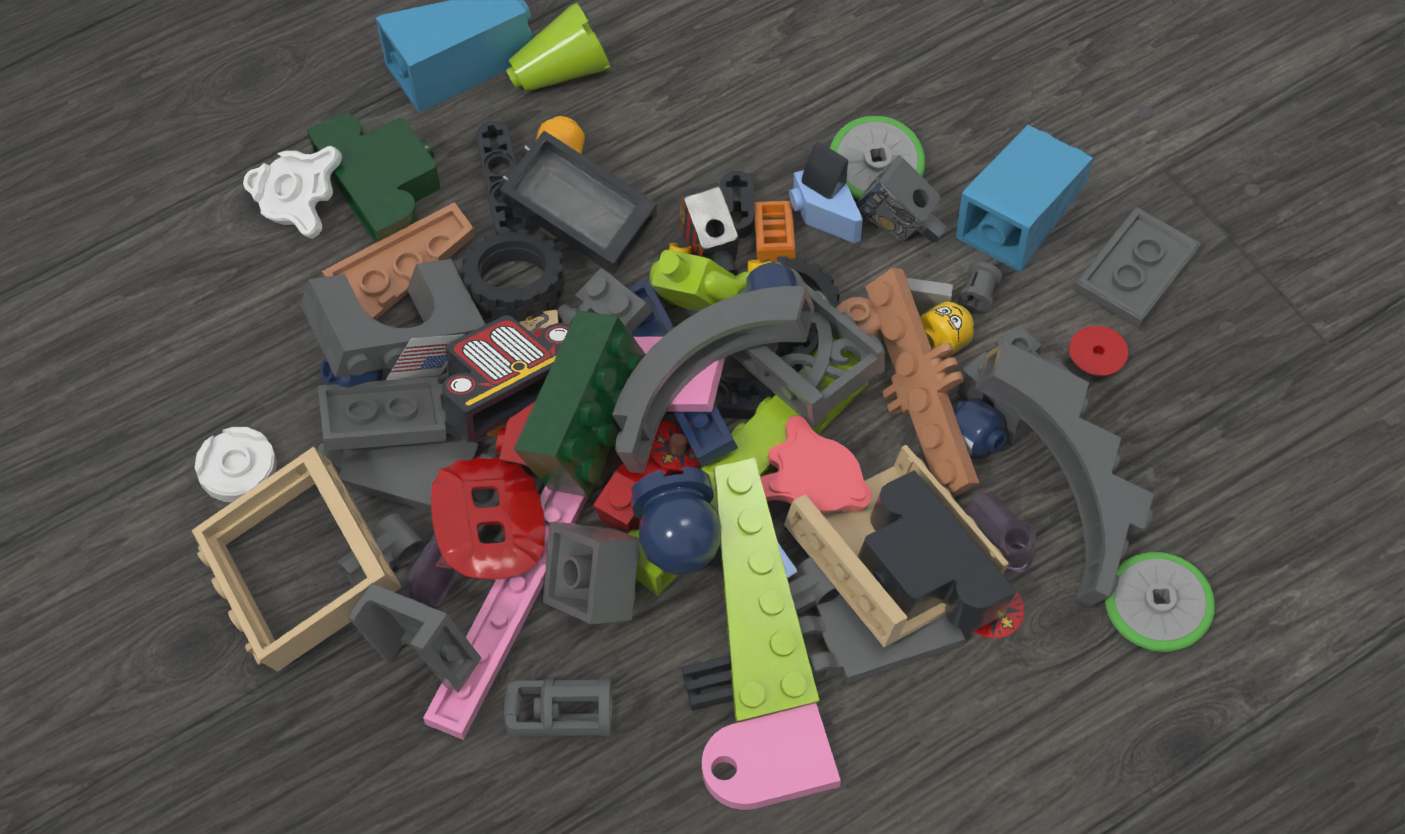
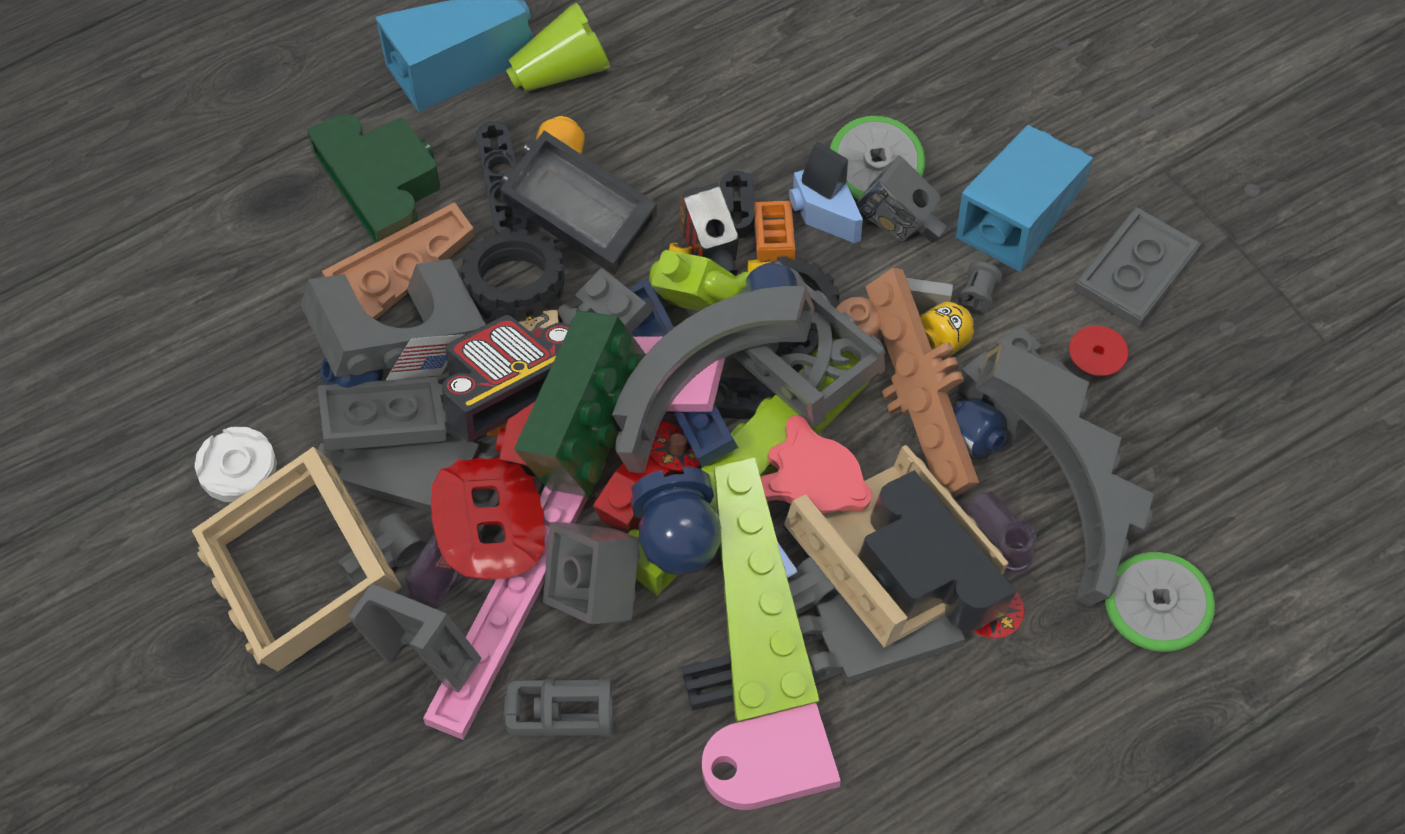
white tile [243,146,342,239] -> none

